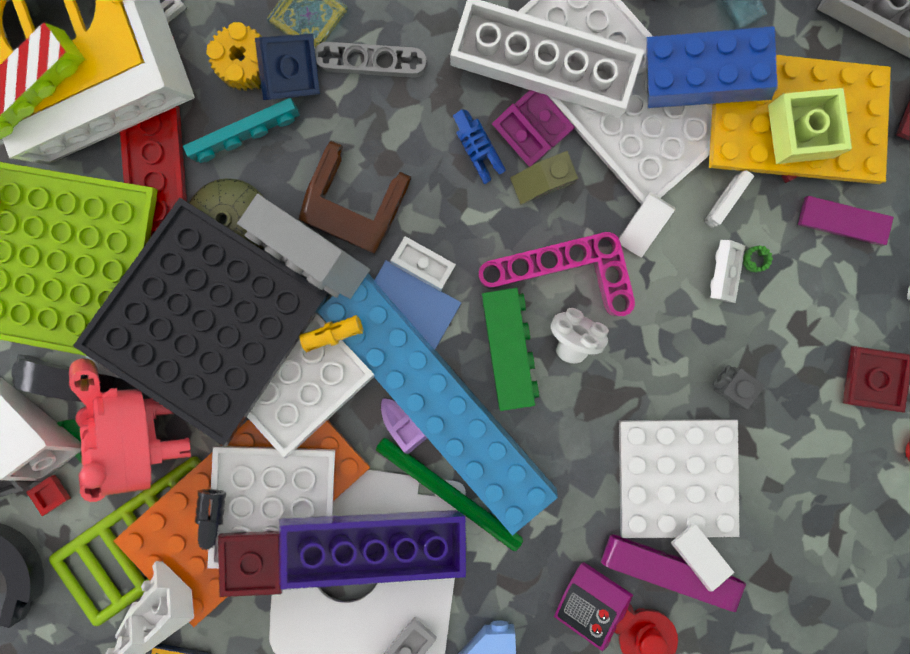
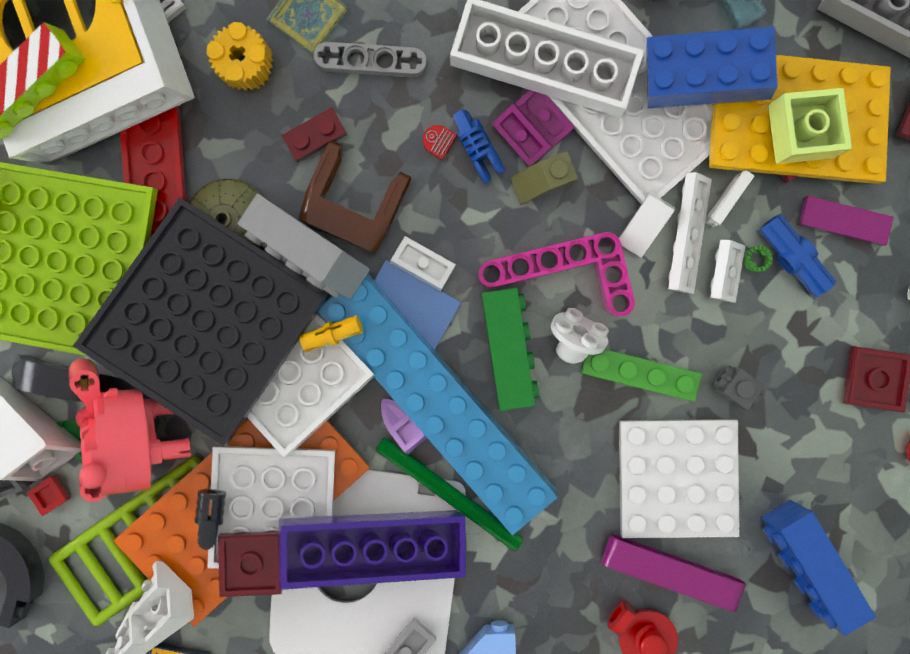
teal plate [183,98,300,163] -> none
dark blue tile [255,34,320,100] -> none
slope [554,562,633,651] -> none
white tile [671,524,734,592] -> none
none -> dark red plate [281,107,347,163]
none -> red tile [423,125,457,161]
none -> bright green plate [580,349,702,402]
none -> white plate [668,172,712,294]
none -> blue piece [758,213,837,298]
none -> blue brick [761,500,876,636]

